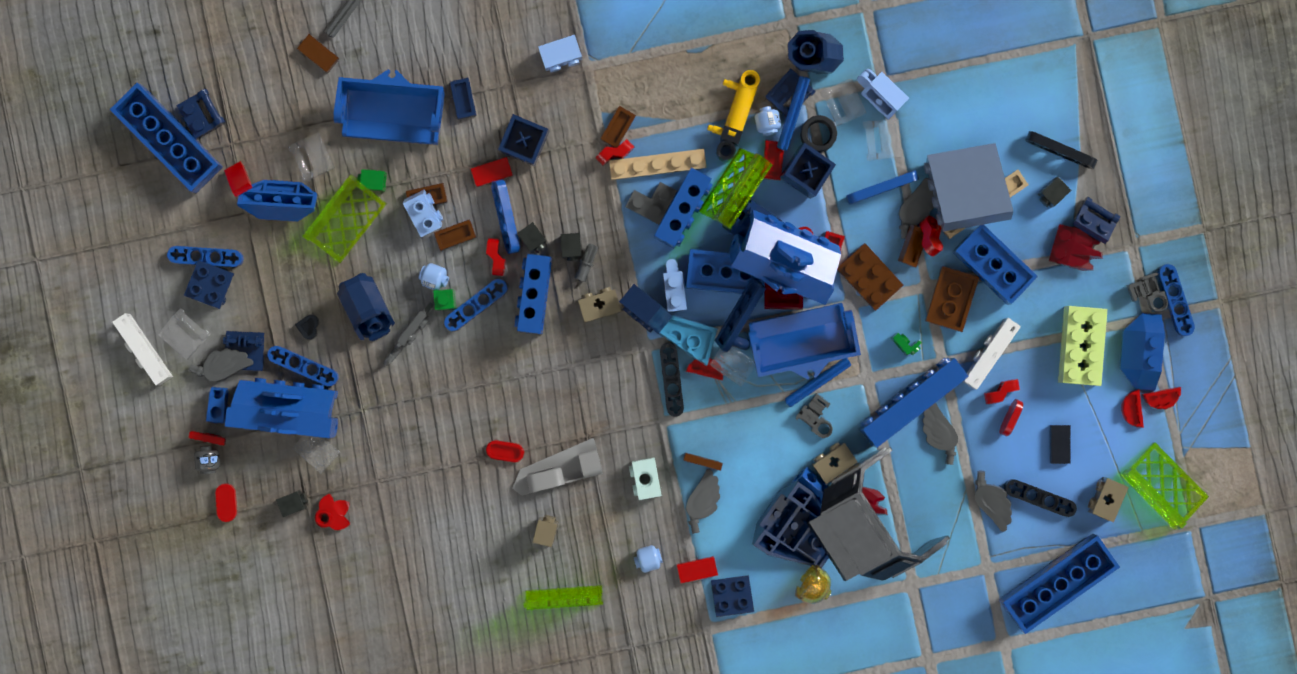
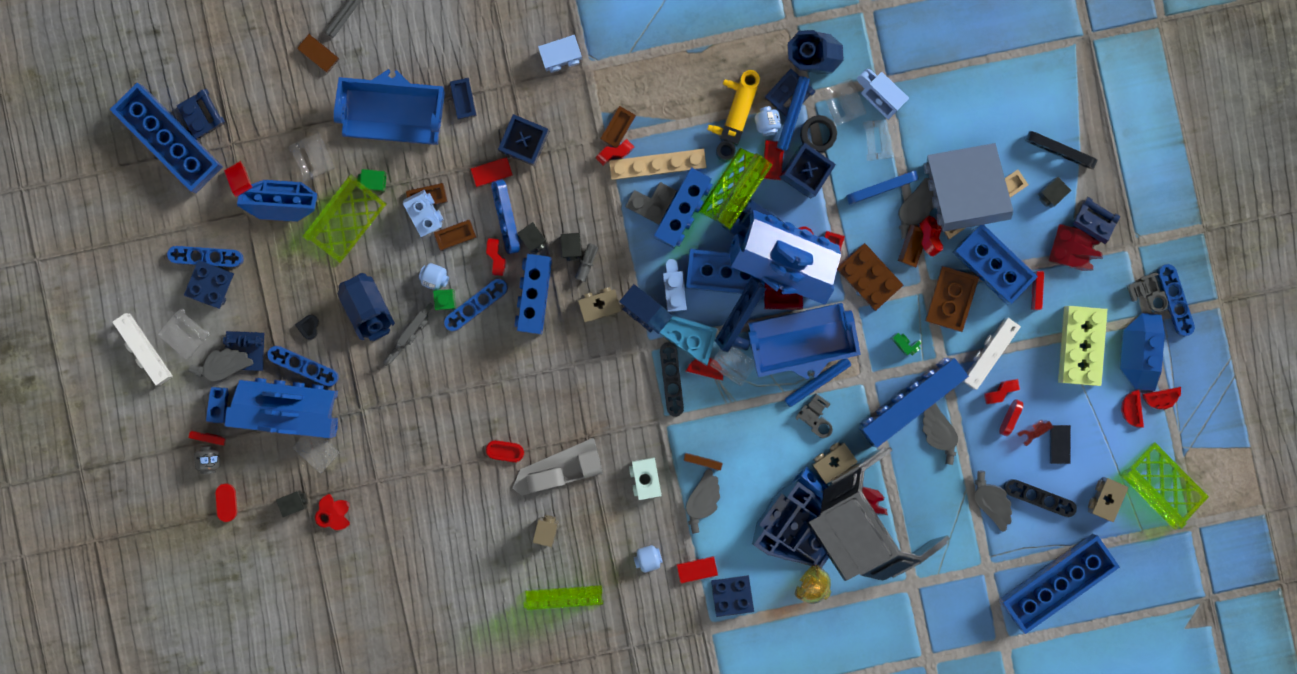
none -> clear red plate [1016,419,1053,446]
none -> red tile [1031,271,1044,310]

